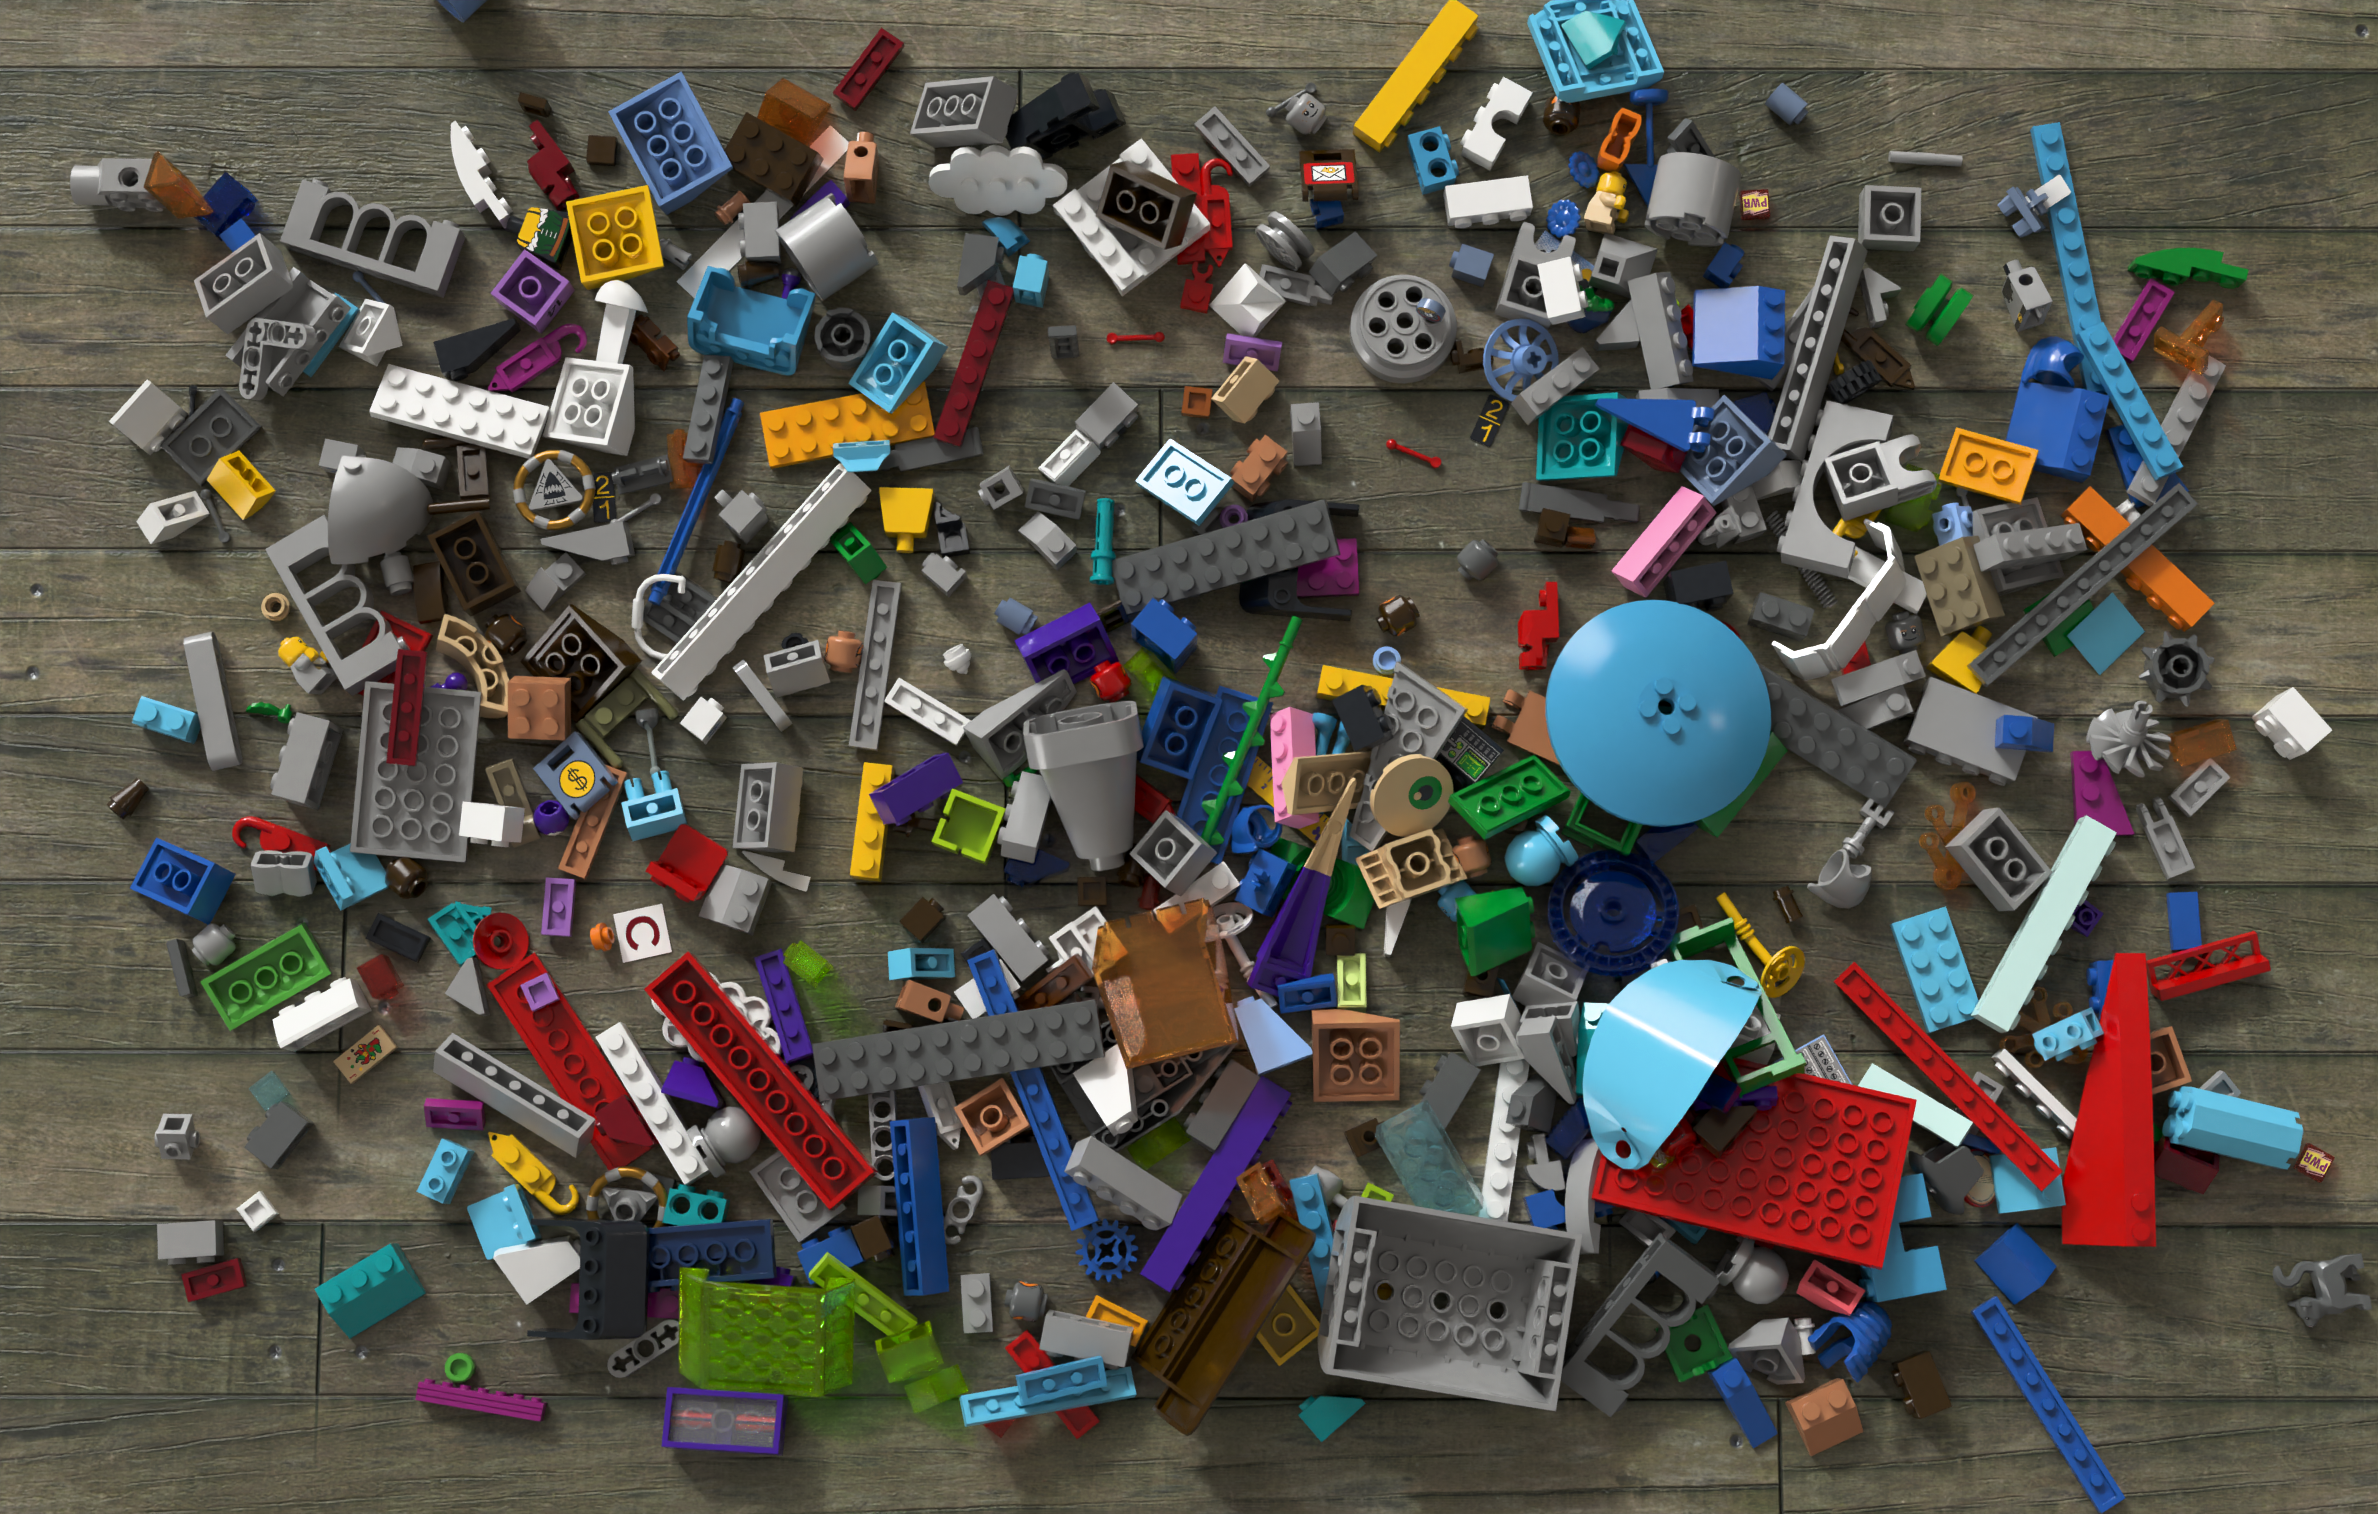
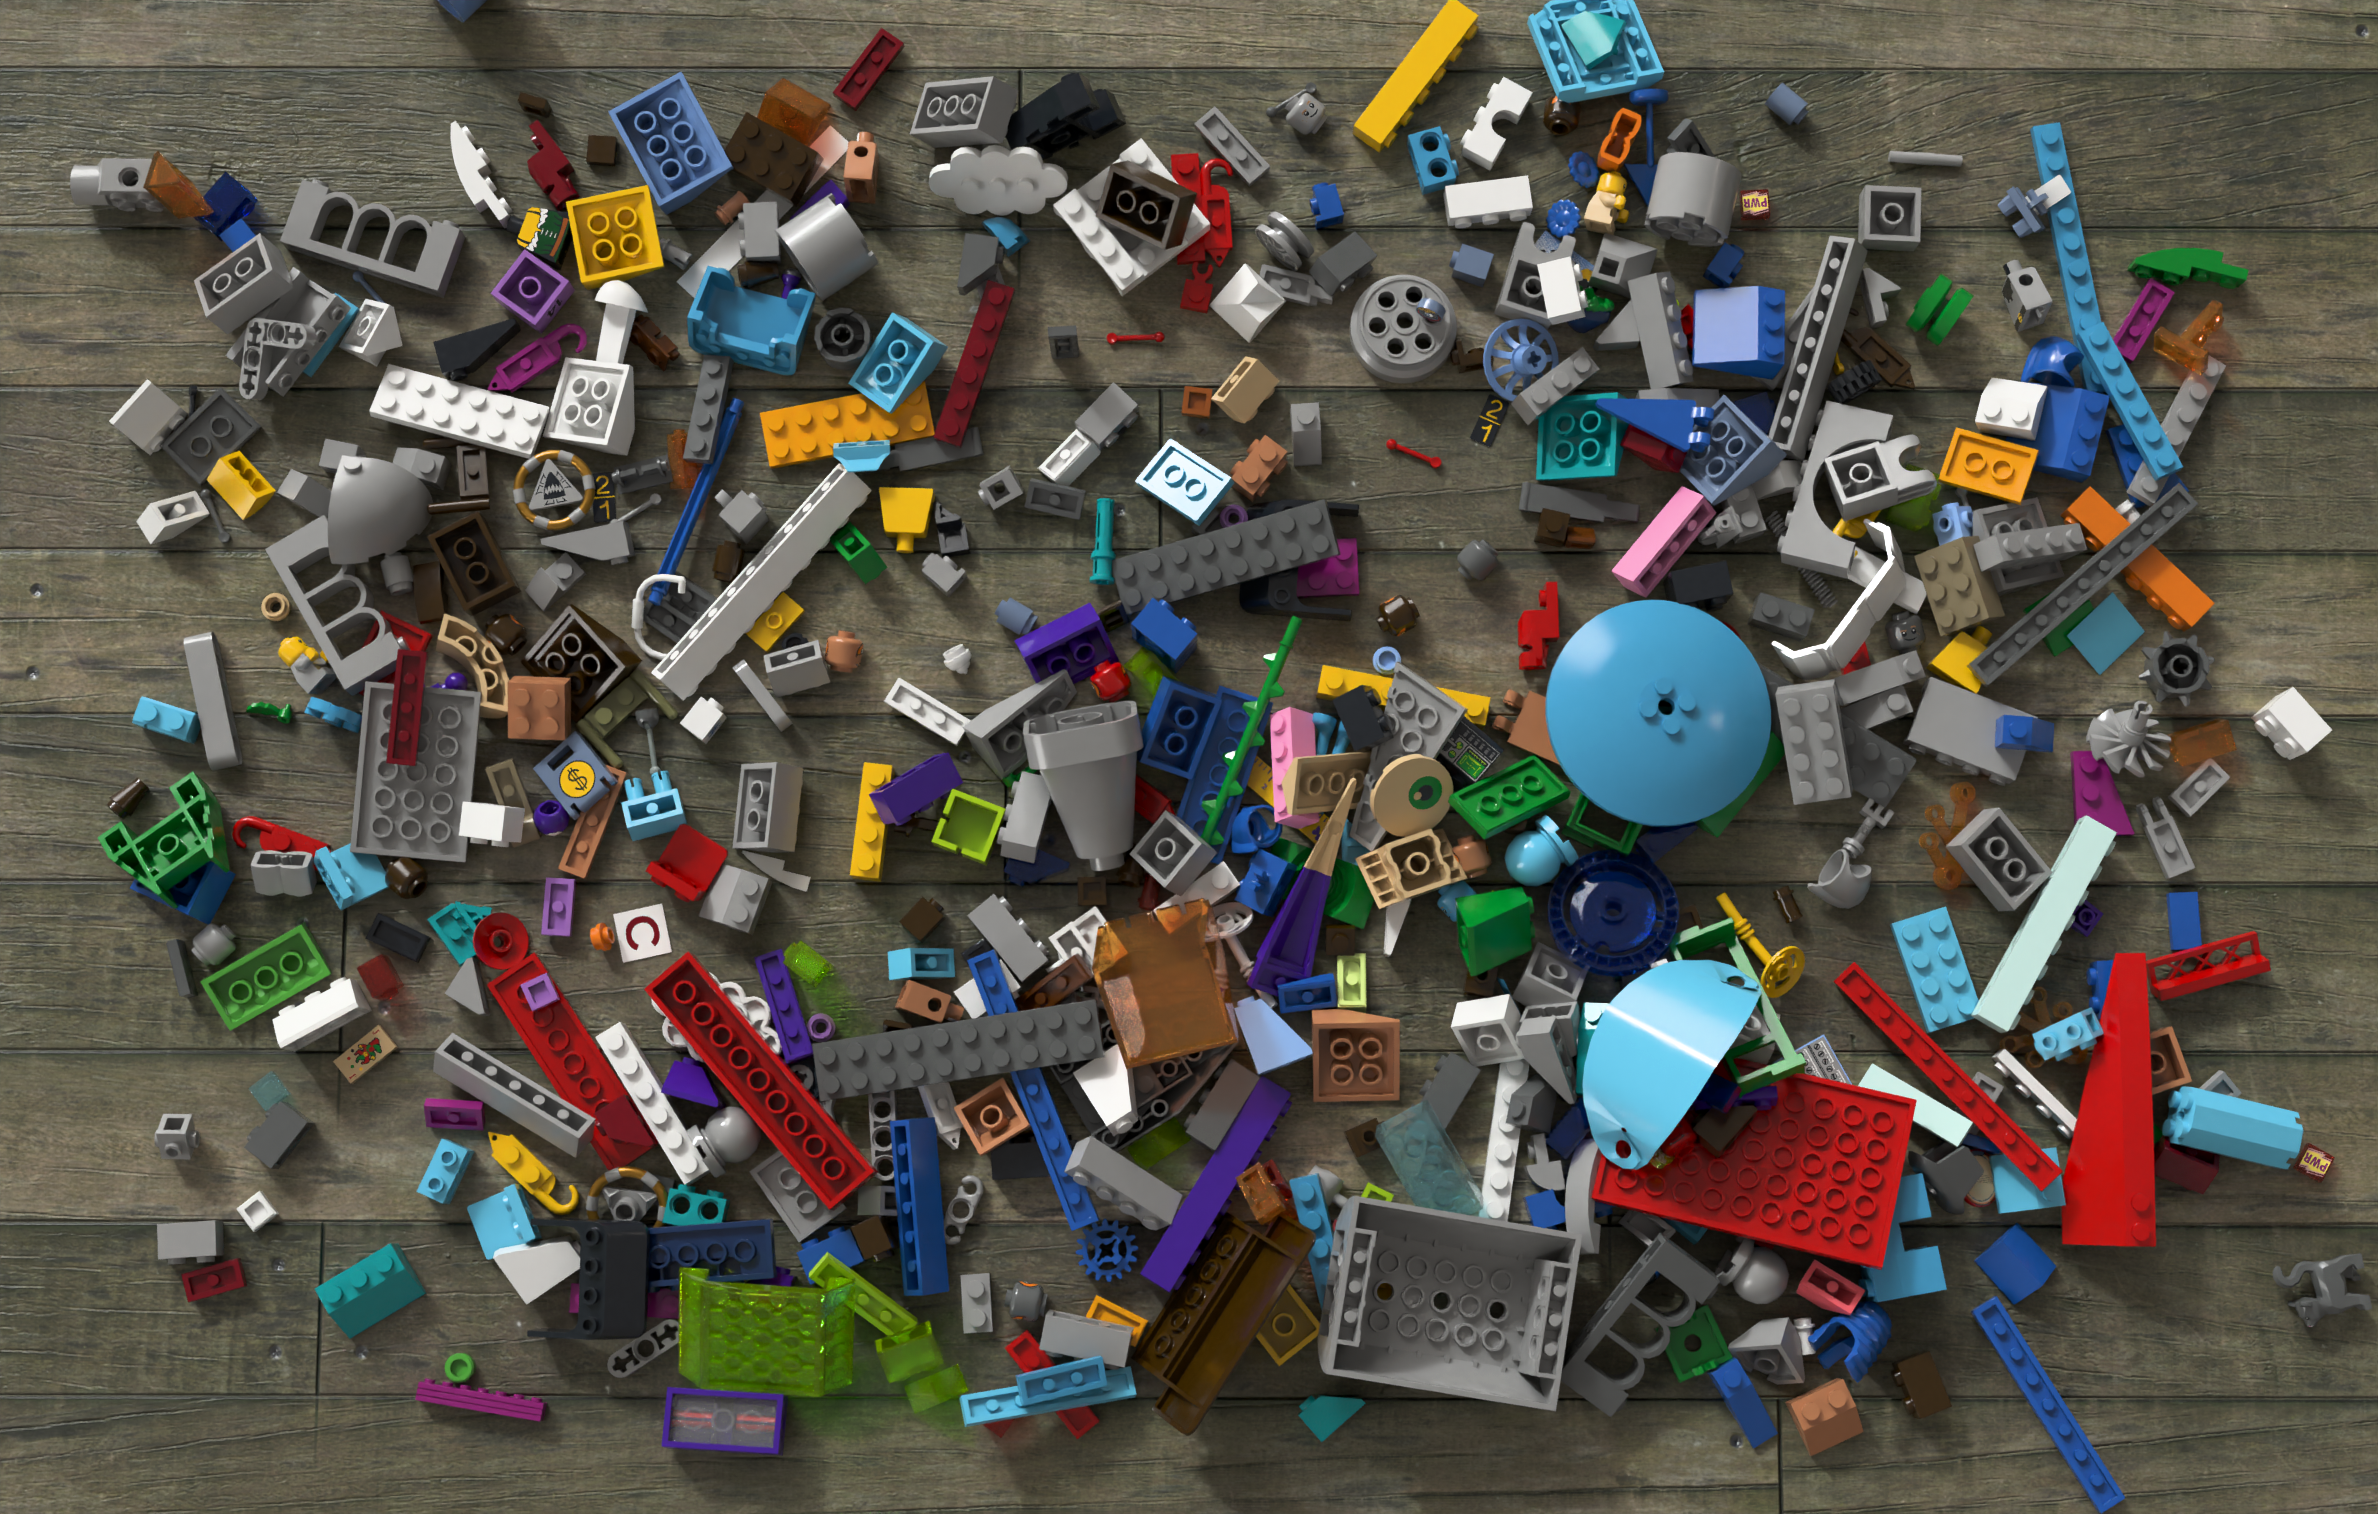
light grey brick [270,712,343,810] -> none
light grey plate [849,580,902,751] -> none
medium azure brick [1013,254,1050,308] -> none
light grey slope [1018,511,1077,571] -> none
medium lavender plate [1223,333,1282,372] -> none
dark brown container [1299,149,1358,202] -> none
none -> green wedge [98,771,230,909]
none -> light grey slope [277,469,331,518]
none -> dark azure plate [304,697,362,733]
none -> yellow plate [745,592,805,653]
none -> medium lavender plate [807,1013,836,1042]
none -> light grey brick [1775,679,1853,805]
none -> white slope [1975,378,2048,441]

